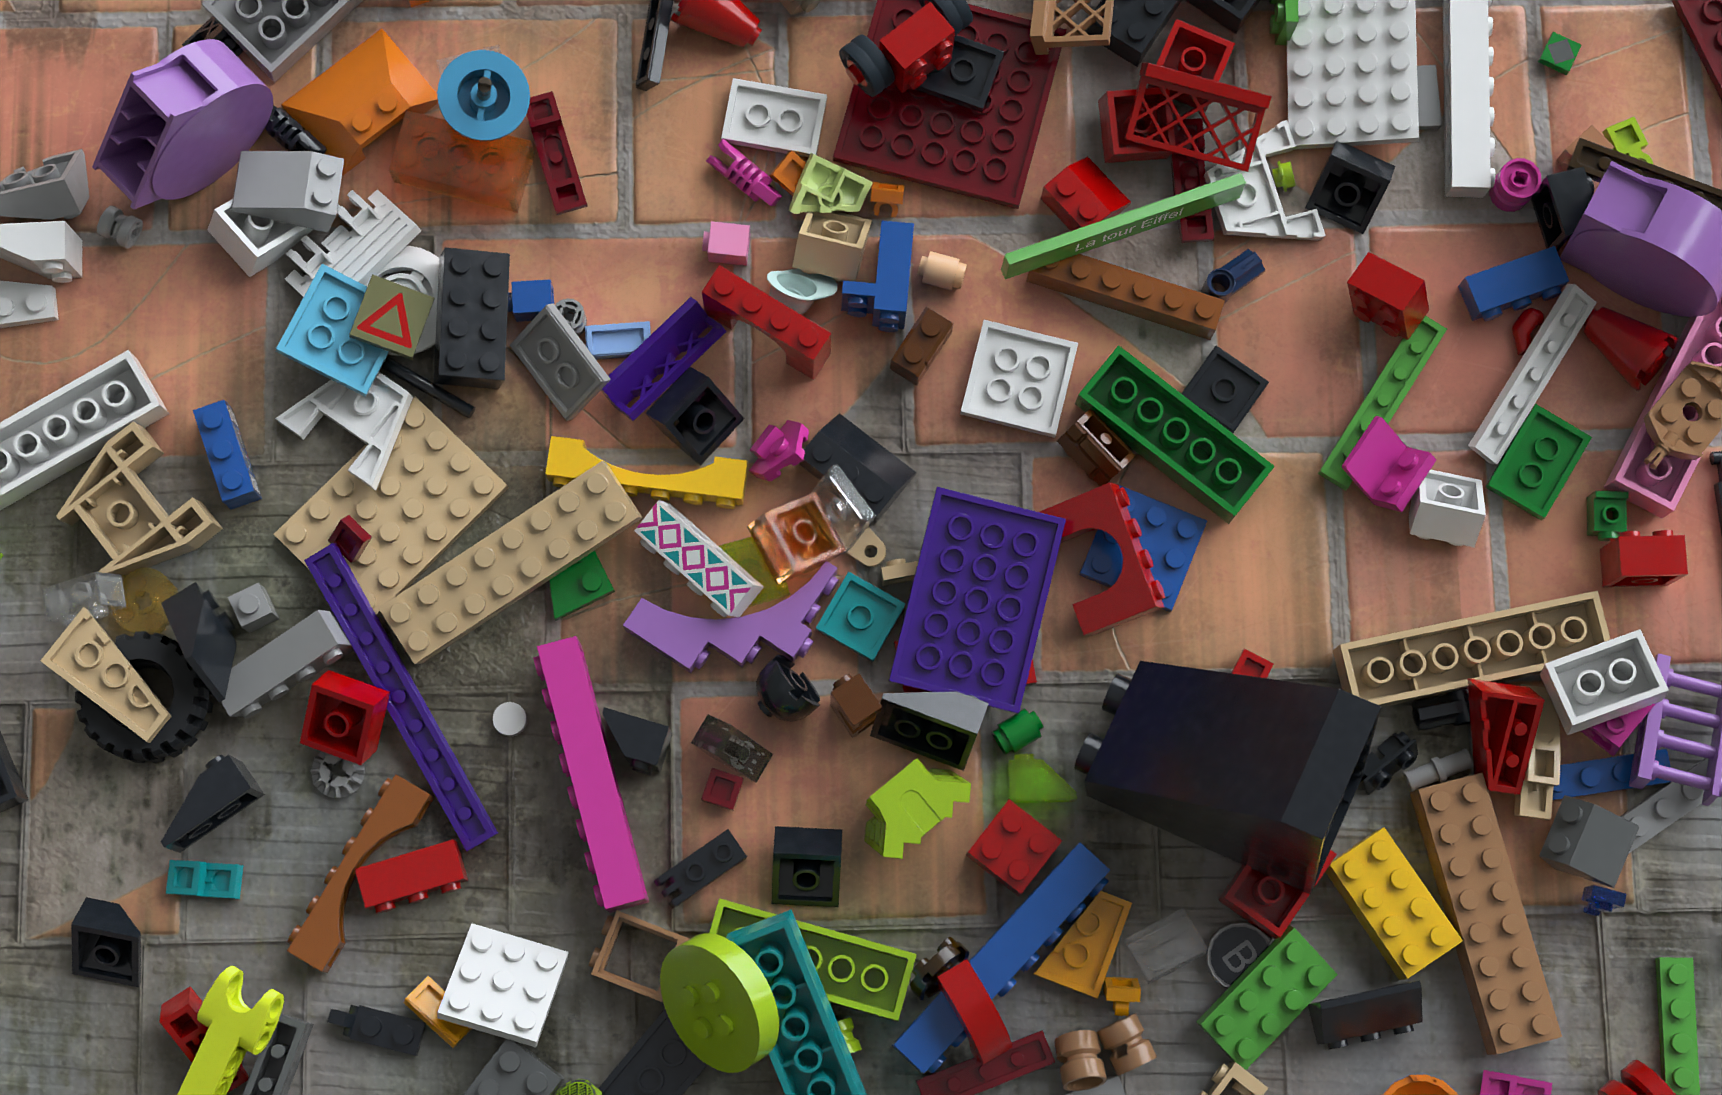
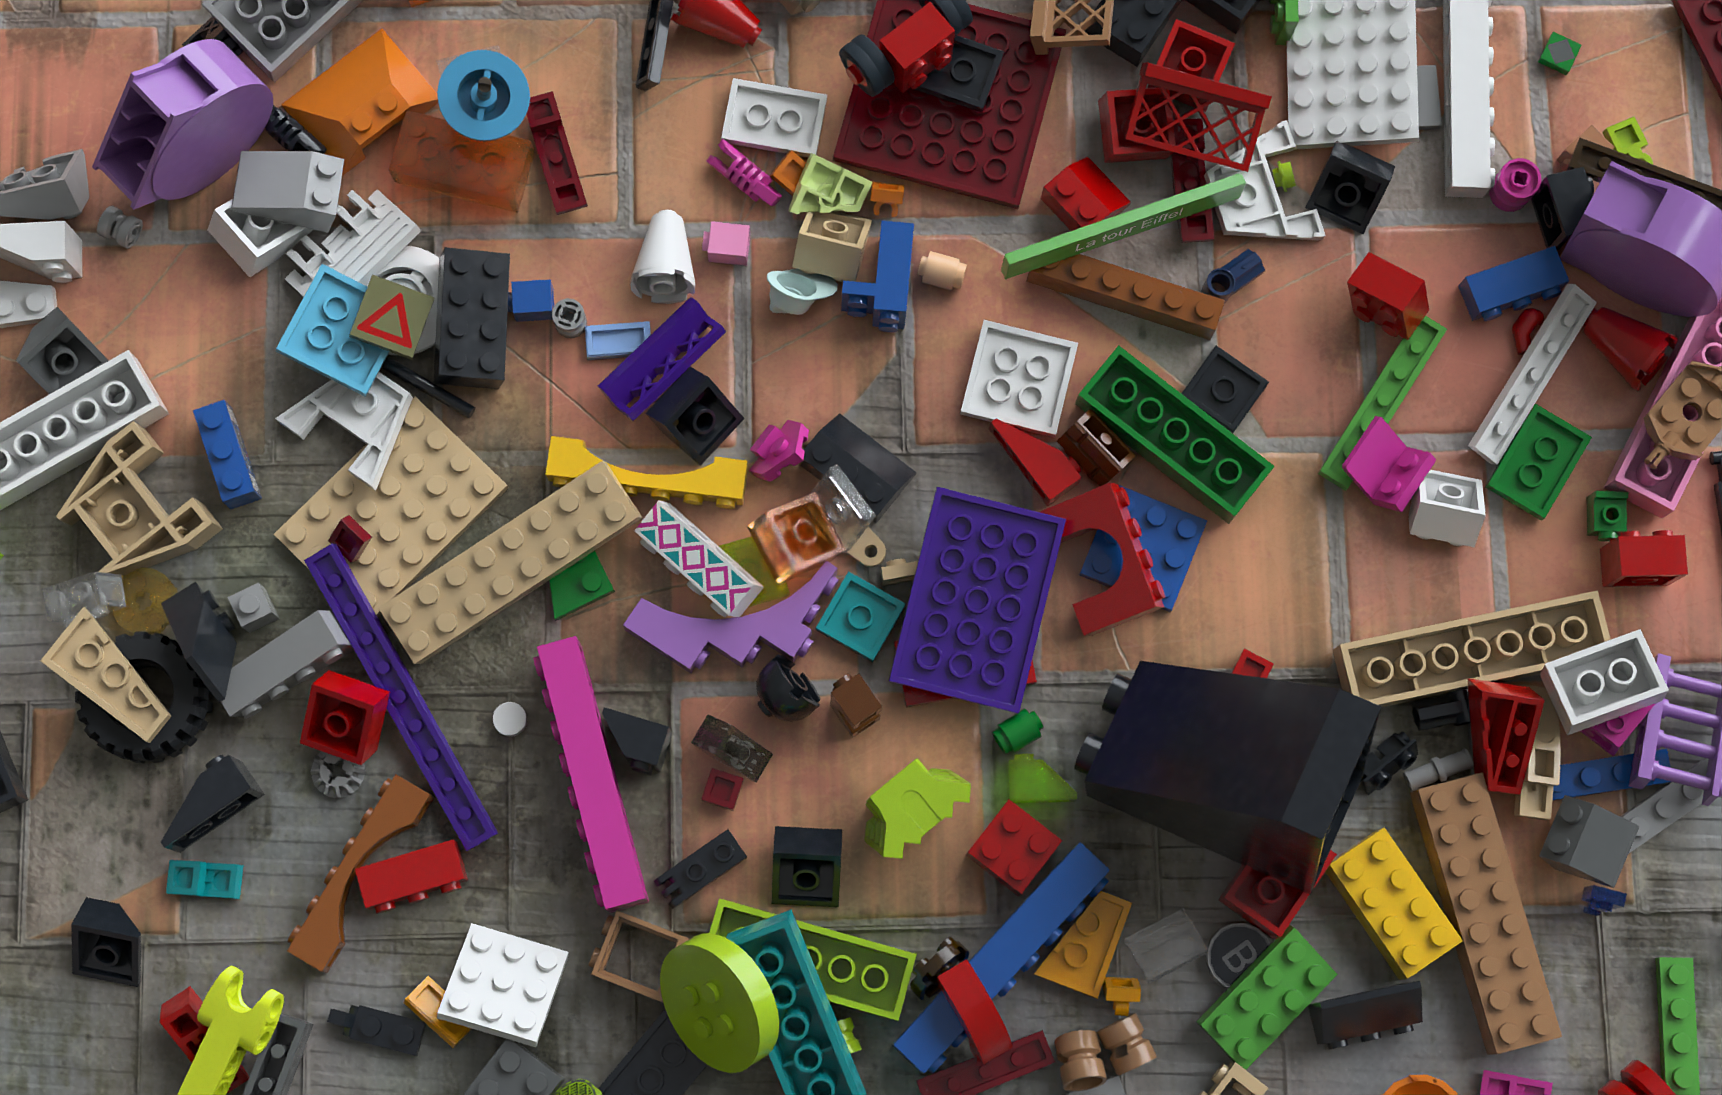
light grey tile [510,303,611,421] -> none
red arch [702,265,831,380] -> none
black slope [870,691,989,771] -> none
reddish brown brick [890,307,953,385] -> none
none -> dark grey slope [16,307,109,394]
none -> white cone [630,210,696,304]
none -> red slope [989,418,1082,507]

